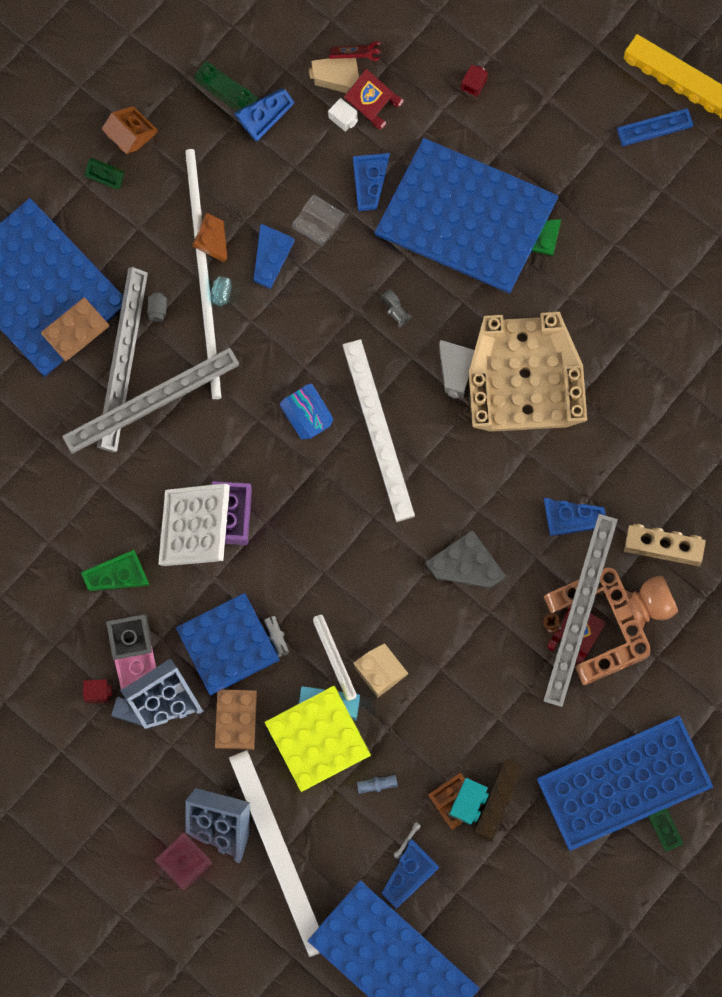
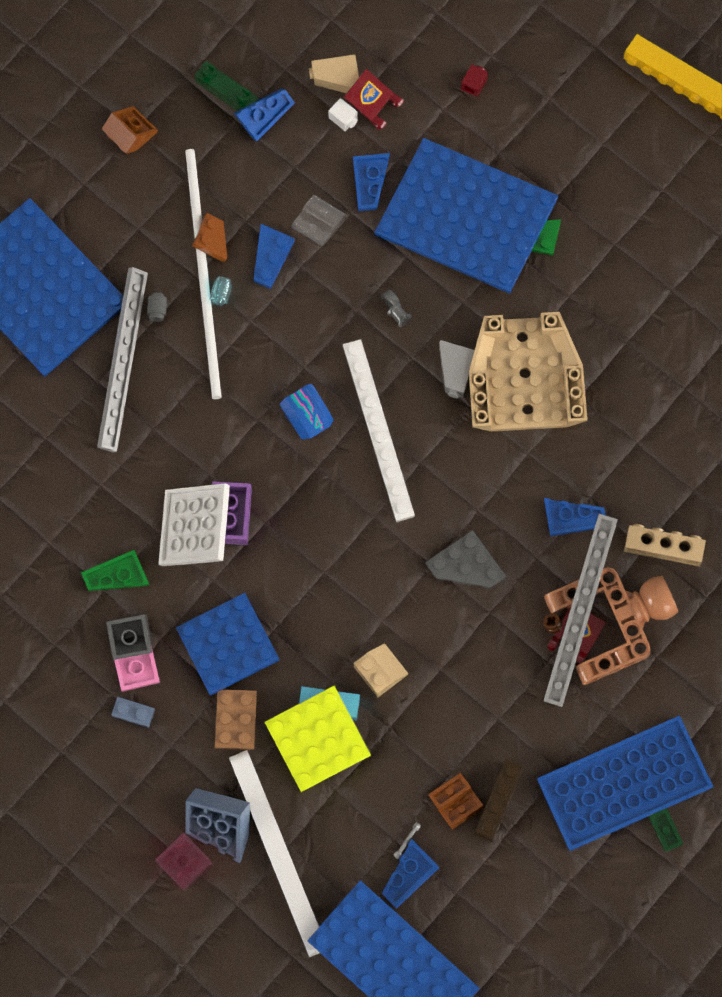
medium nougat plate [41,297,109,362] -> none
light grey plate [62,348,239,454] -> none
dark red brick [83,679,112,703] -> none
dark green plate [84,157,125,190] -> none
sand blue wedge [120,659,203,729] -> none
light grey pin [264,616,289,657] -> none
white axle [313,615,356,701] -> none
dark red flag [329,41,381,61] -> none
sand blue pin [357,775,398,794] -> none
teal brick [449,778,489,825] -> none
blue tile [617,108,693,147] -> none

